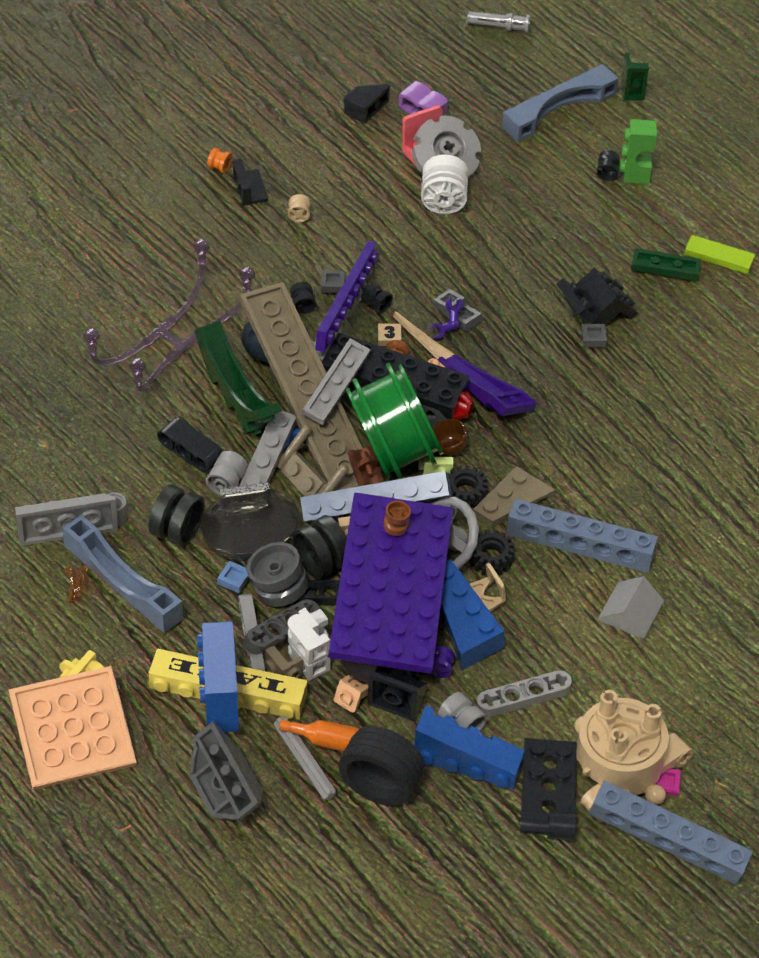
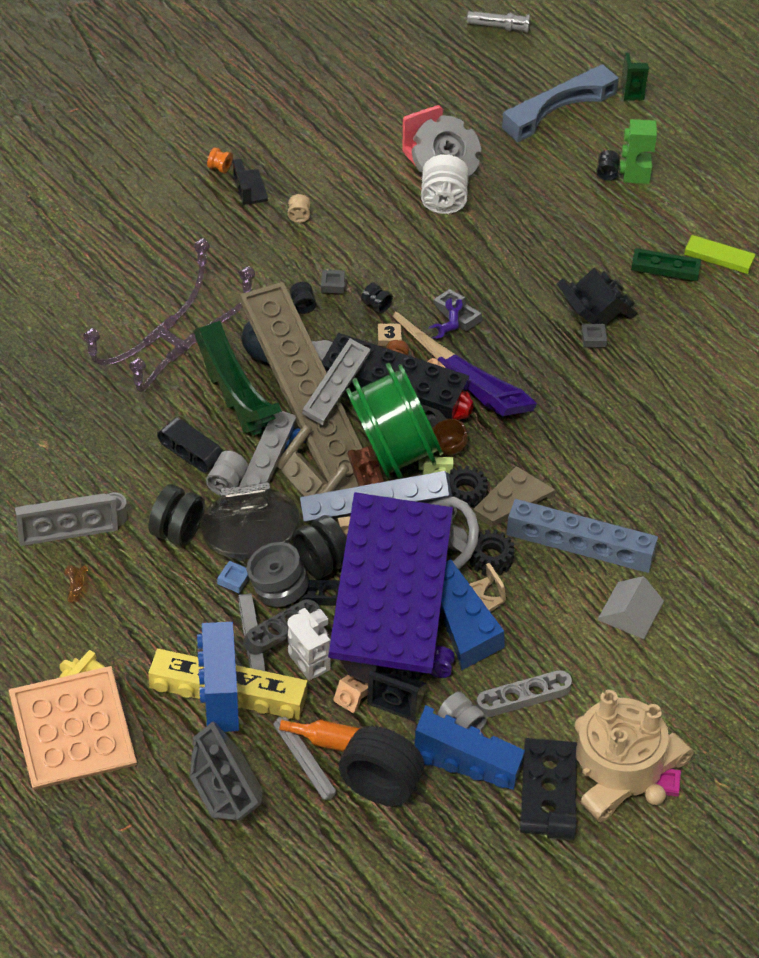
sand blue arch [63,514,183,633] -> none
dark tan bracket [264,645,304,678] -> none
dark purple plate [315,241,379,352] -> none
black slope [343,84,390,124] -> none
dark orange wheel [383,500,411,536] -> none
medium lavender brick [398,81,448,115] -> none
sand blue brick [588,780,753,884] -> none

